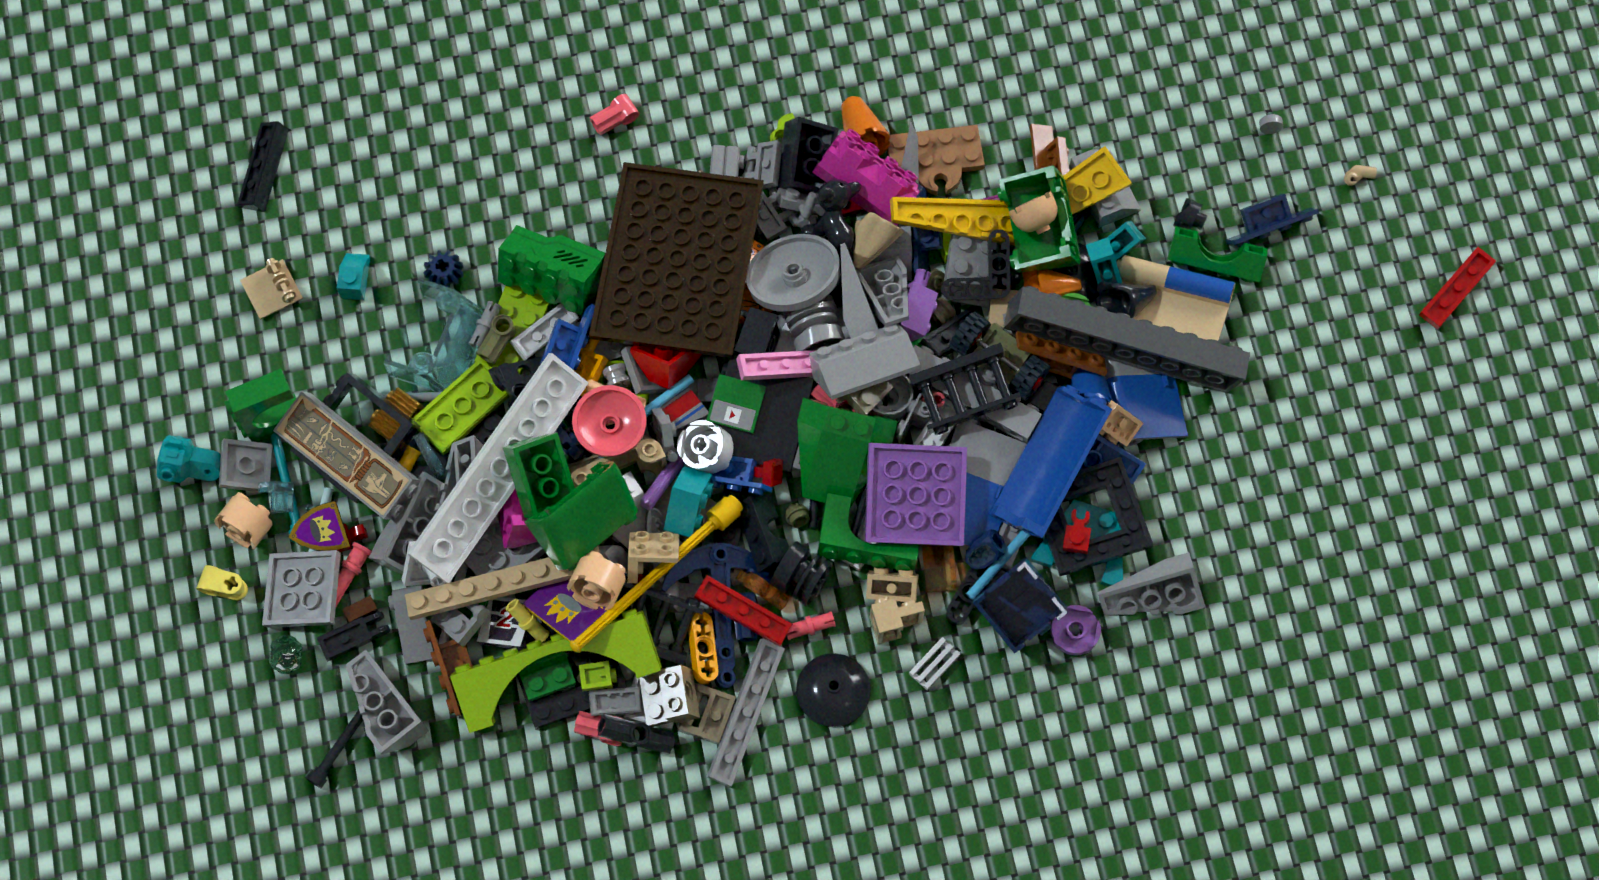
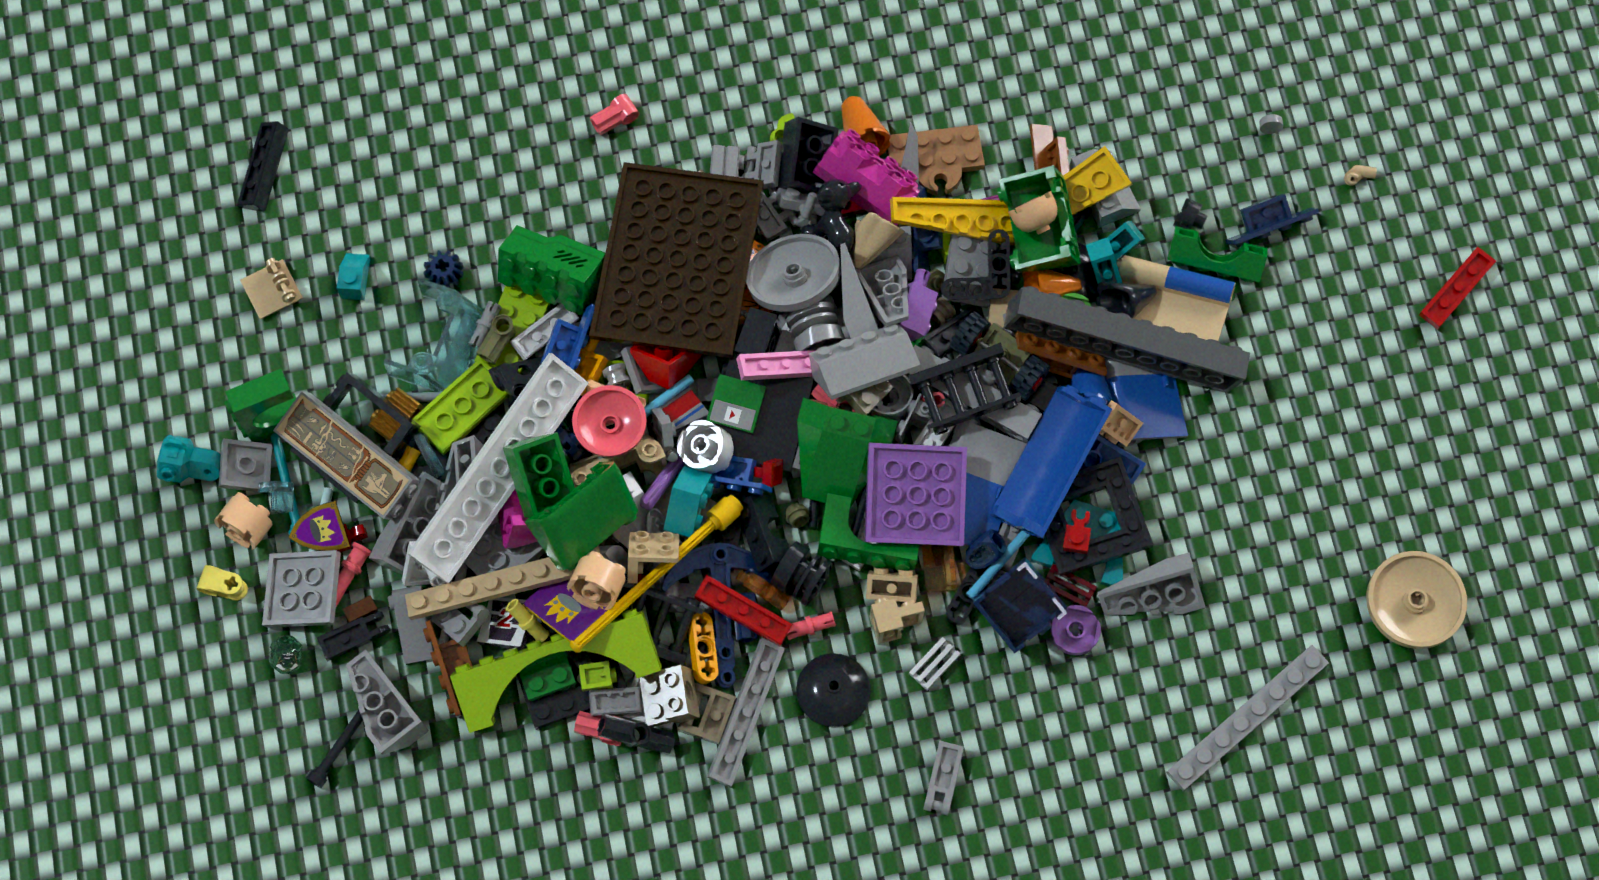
none -> light grey plate [923,741,964,816]
none -> dark red tile [1045,564,1097,607]
none -> light grey plate [1166,645,1329,791]
none -> tan dish [1366,551,1467,649]

